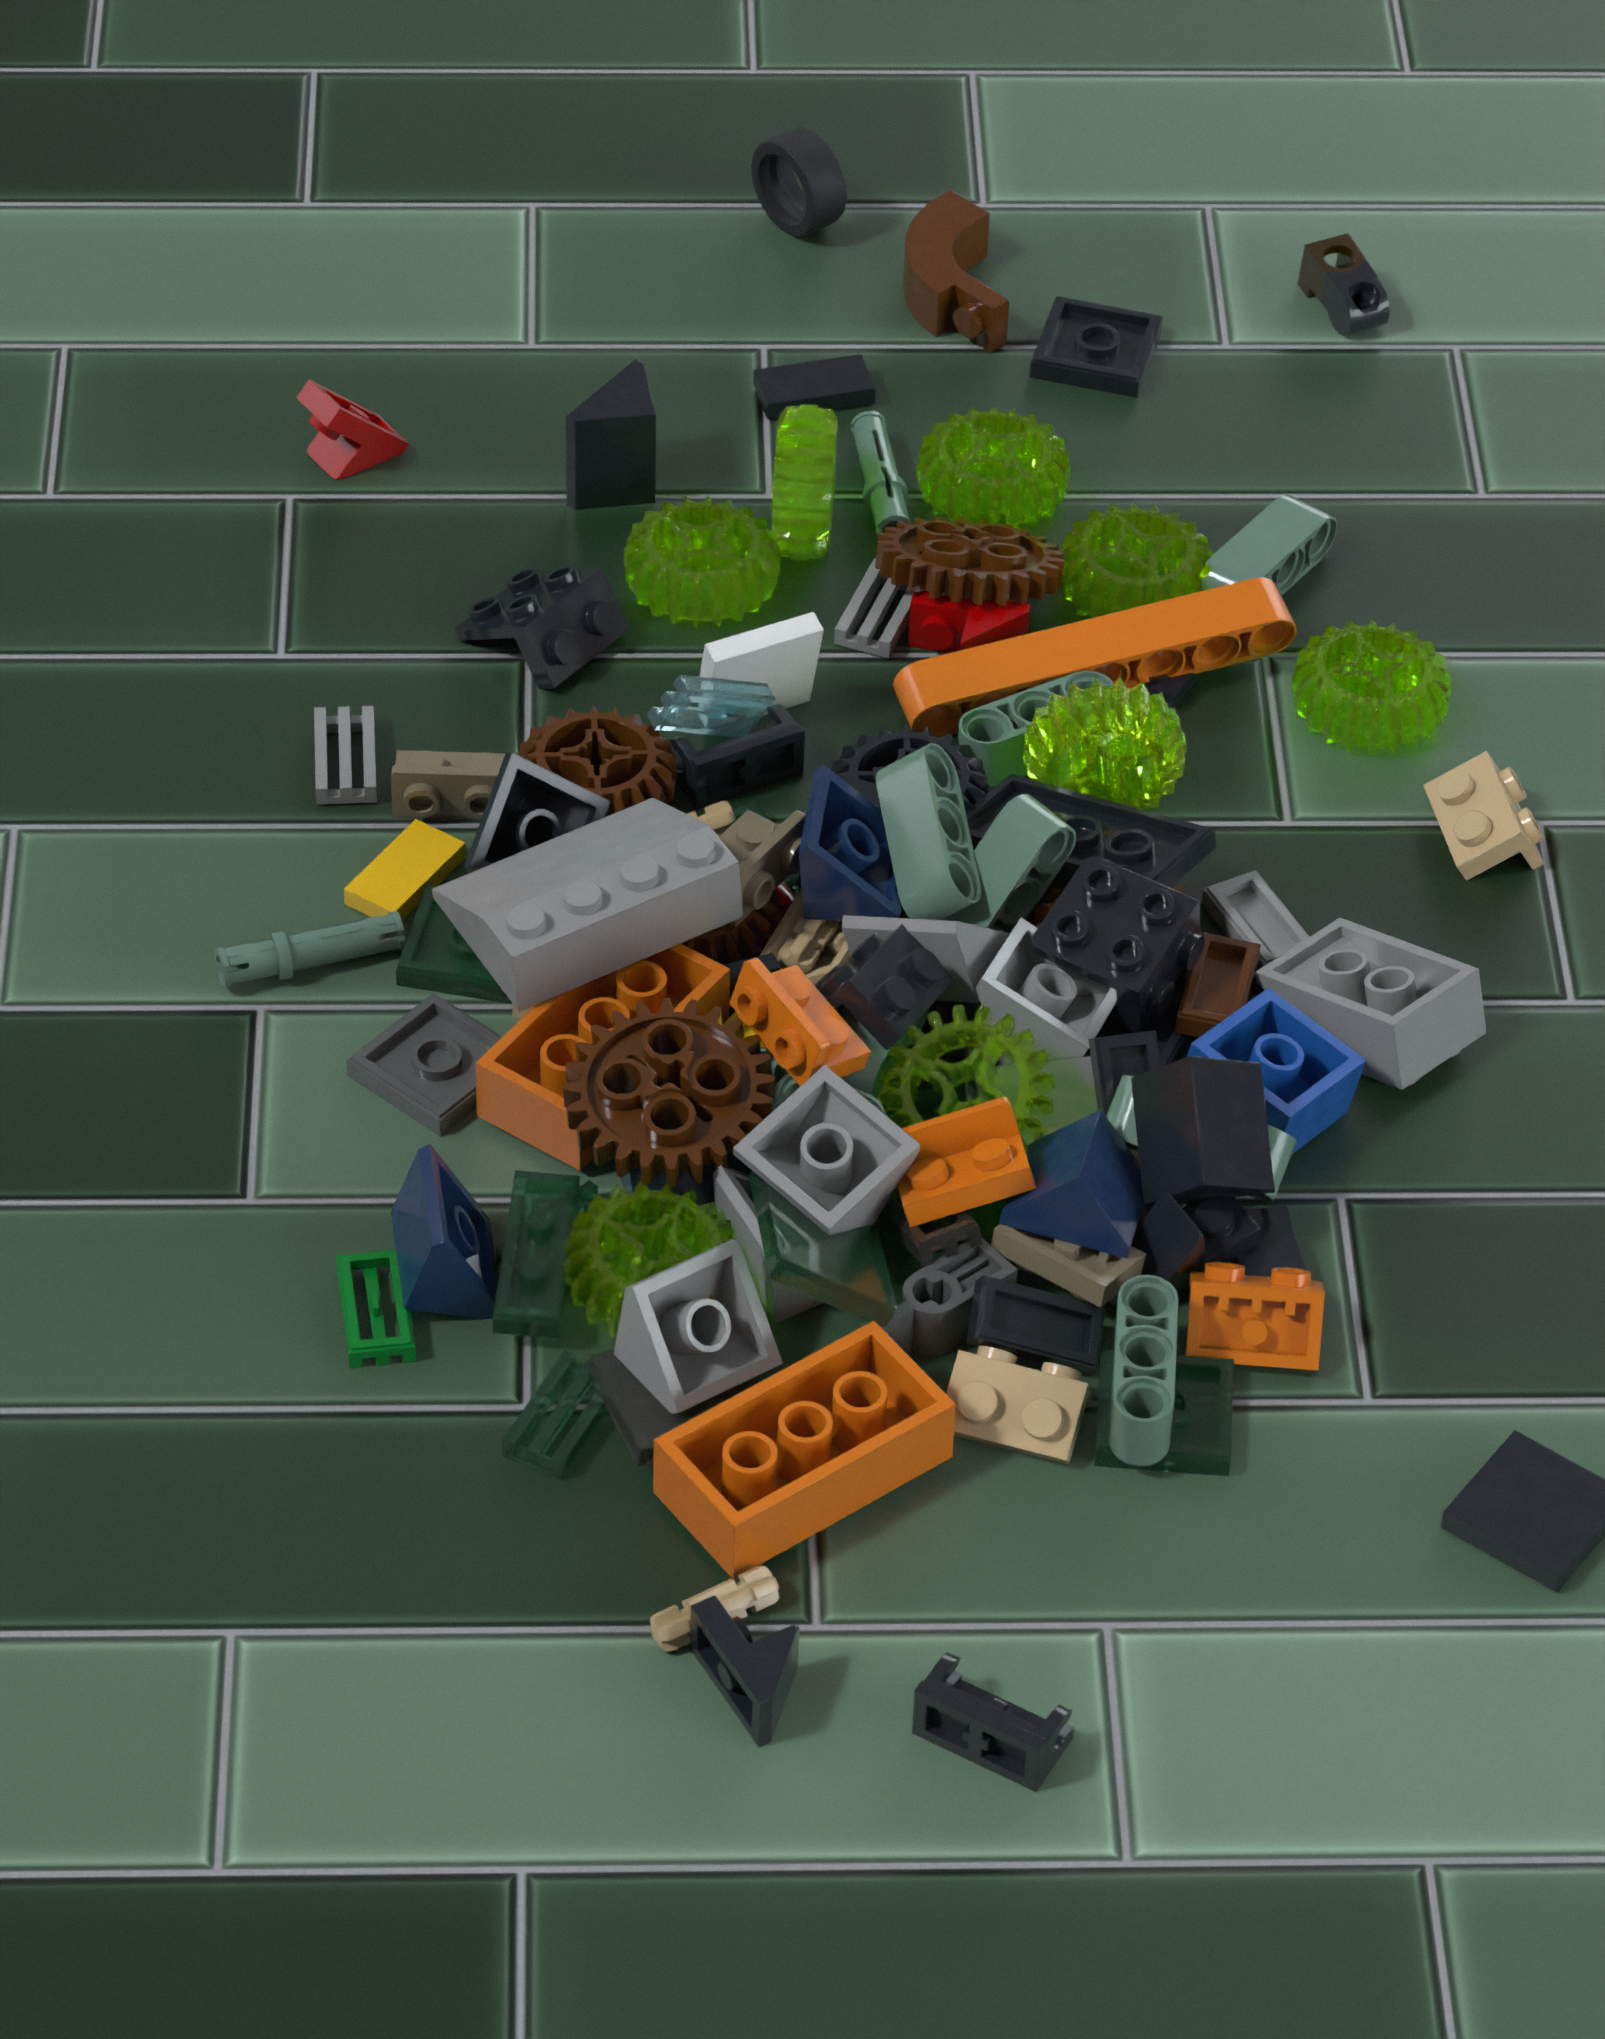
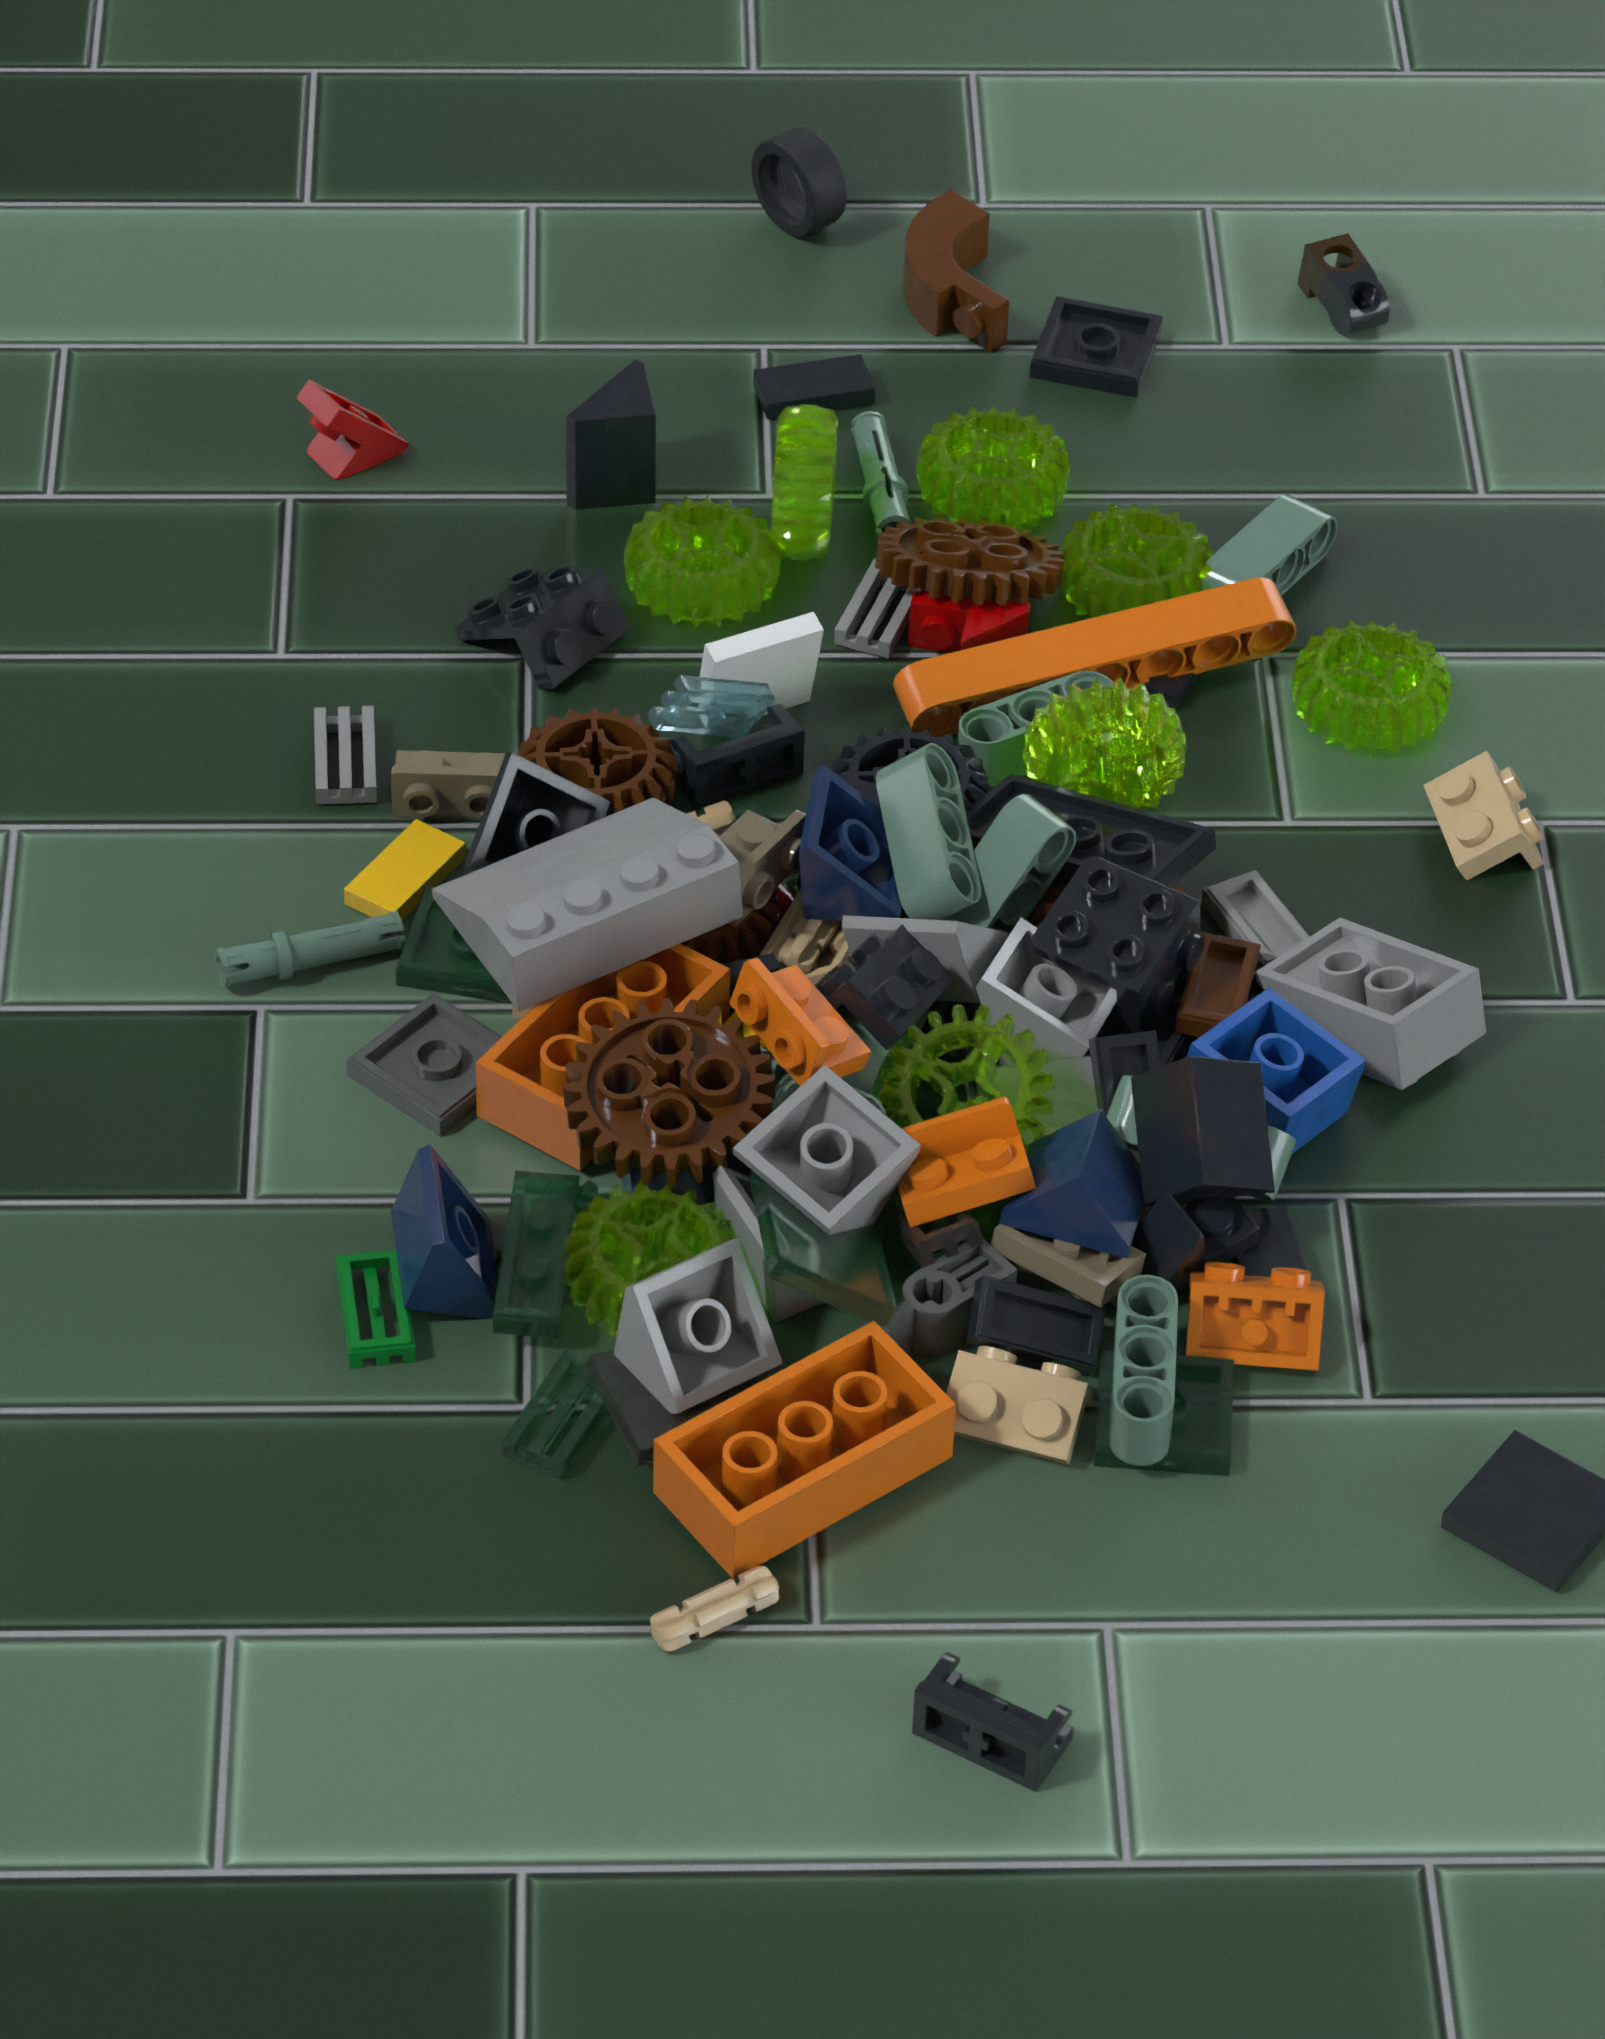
black slope [690,1595,799,1747] -> none

